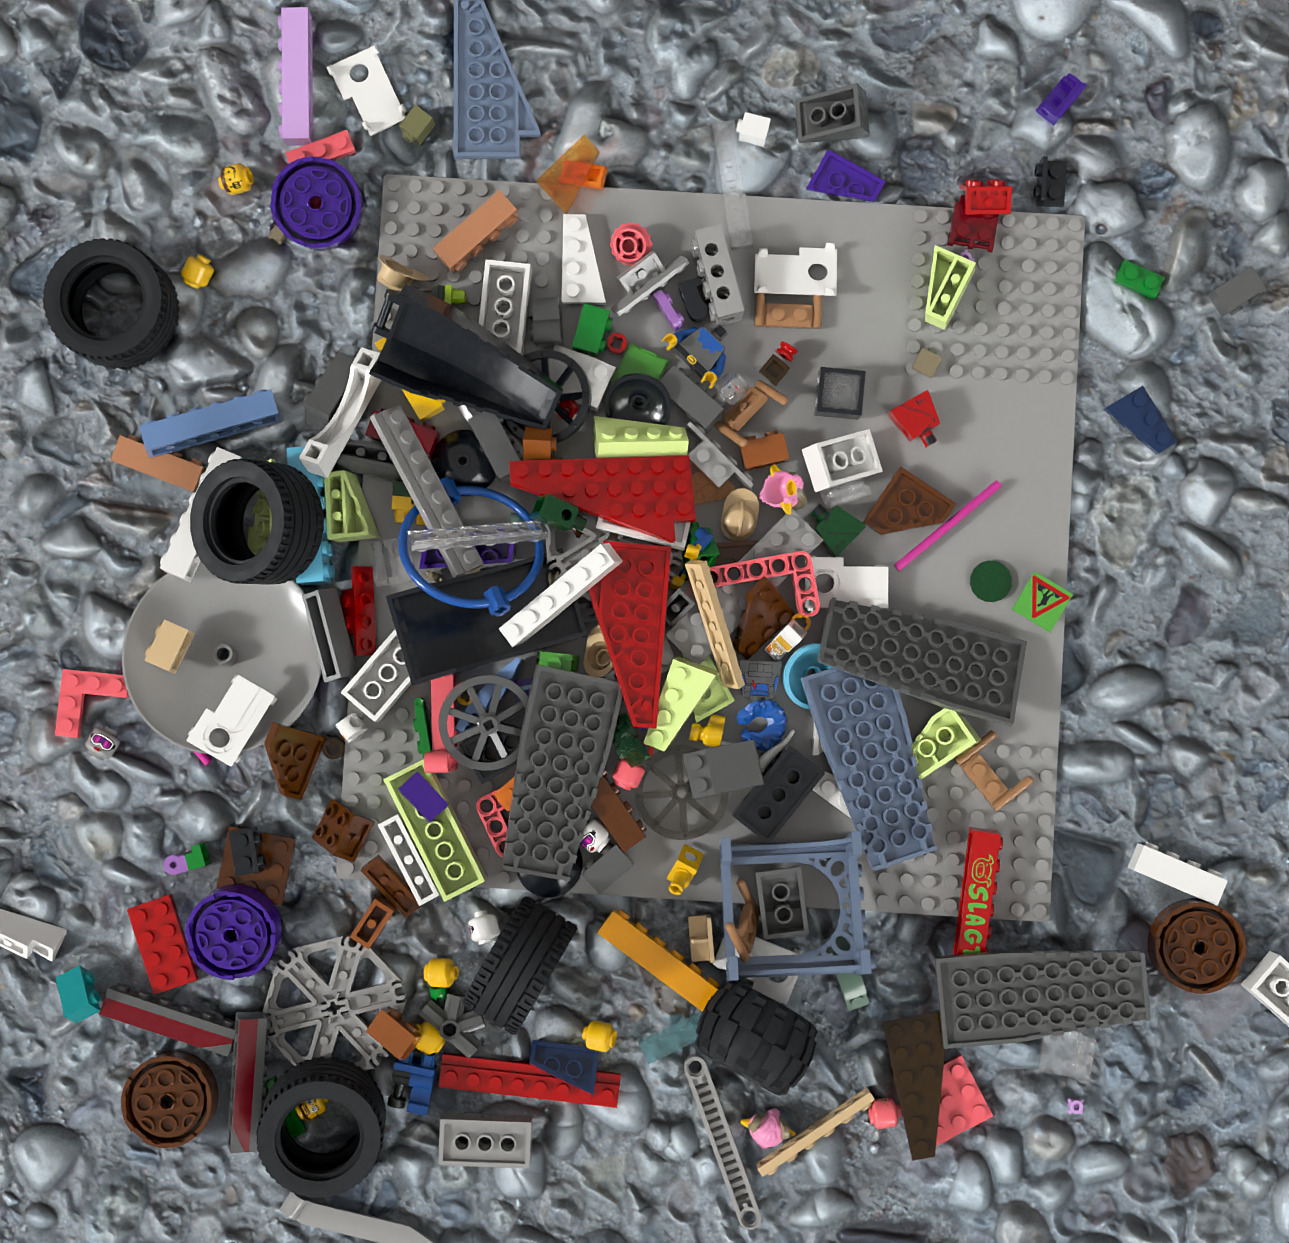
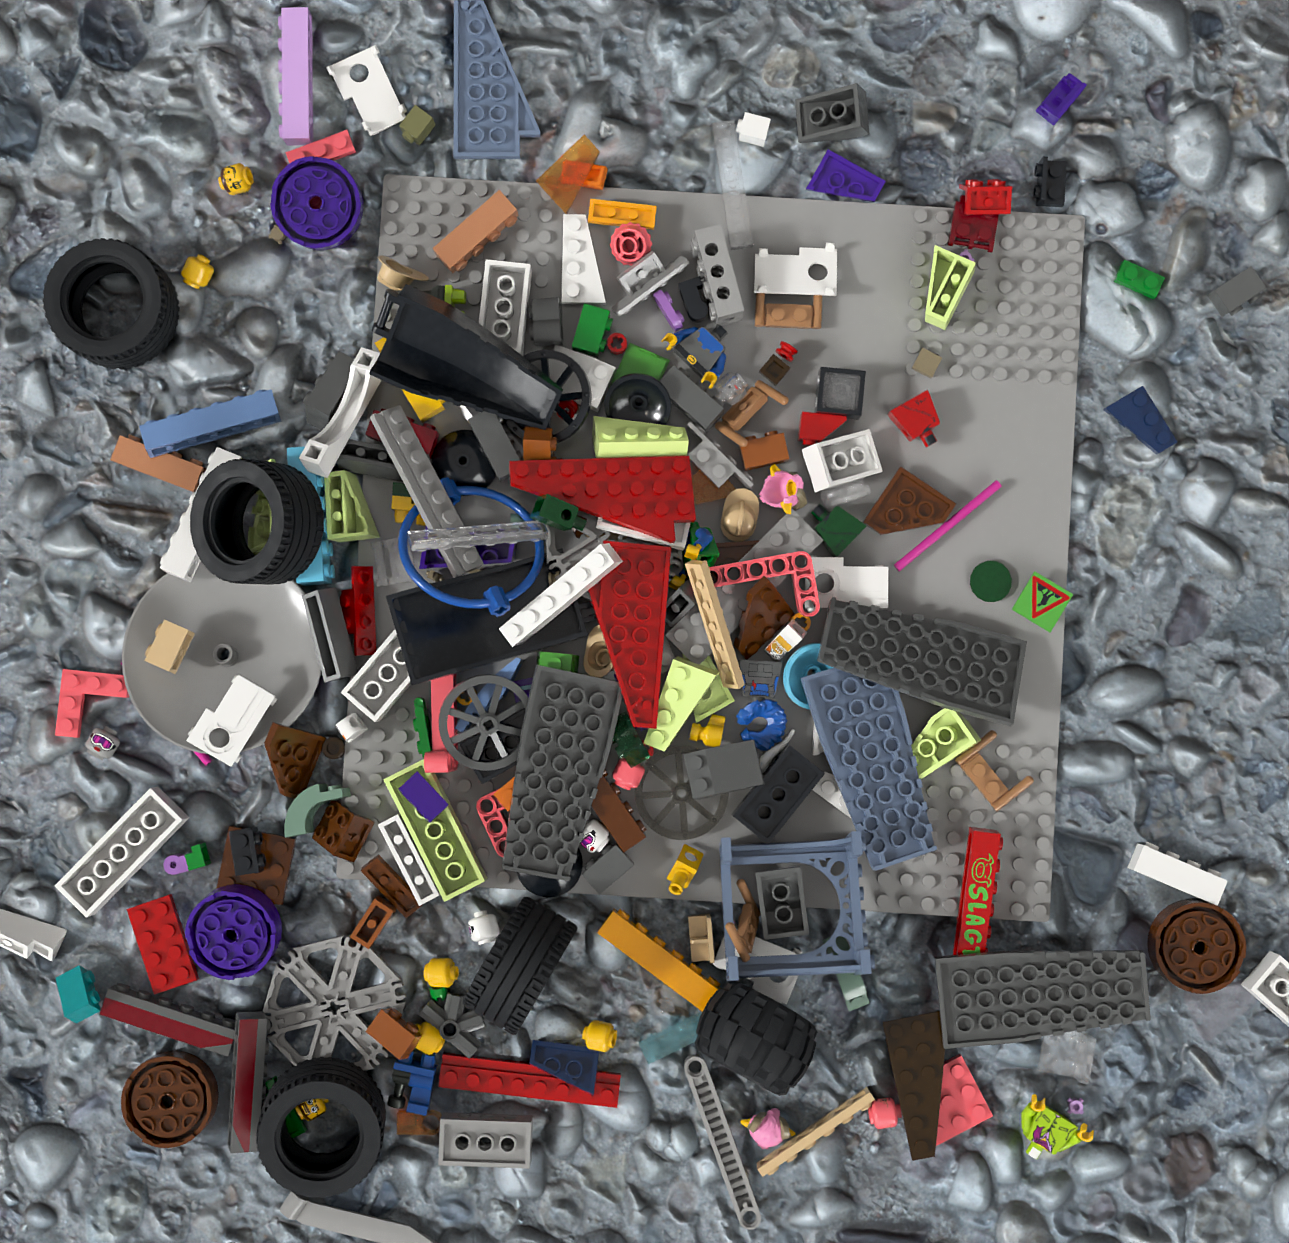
none -> white brick [55,787,190,918]
none -> sand green arch [284,784,351,838]
none -> clear orange piece [397,1110,442,1136]
none -> light orange plate [588,199,657,230]
none -> red slope [797,411,847,446]
none -> lime torso [1021,1094,1094,1160]

